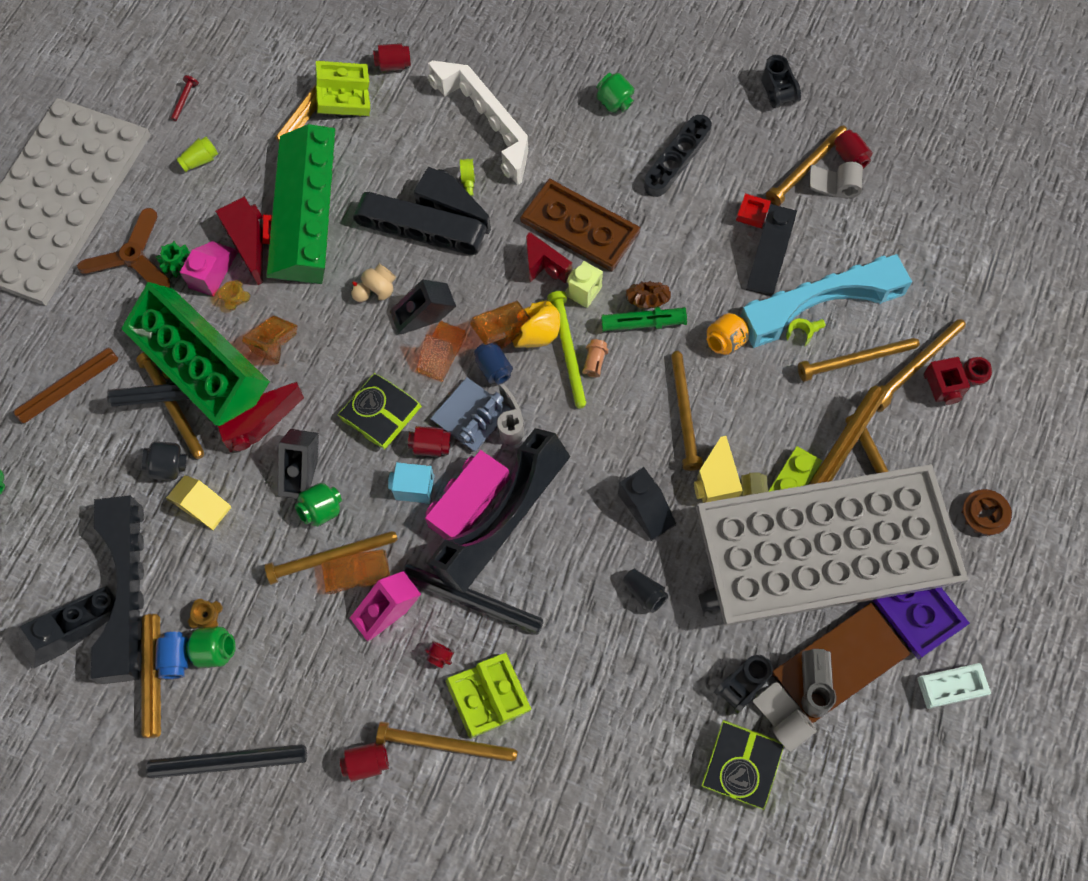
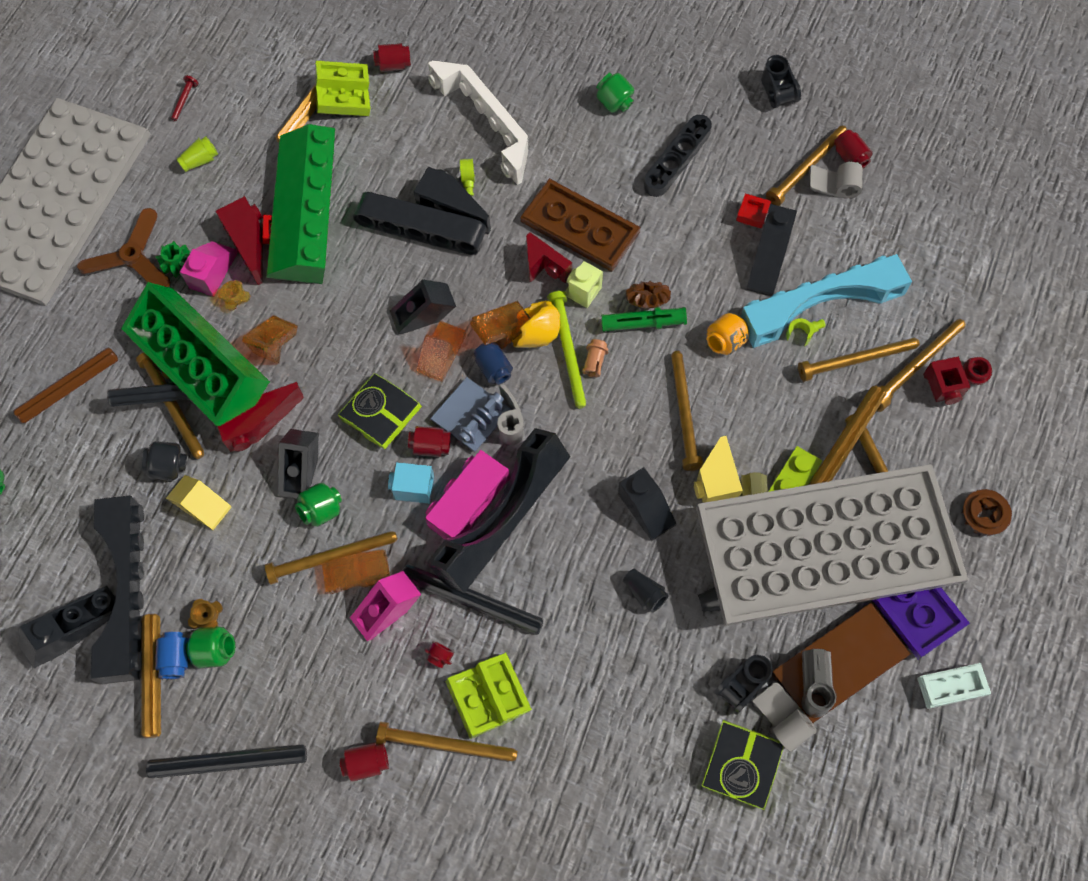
tan animal [351,263,396,302] -> none

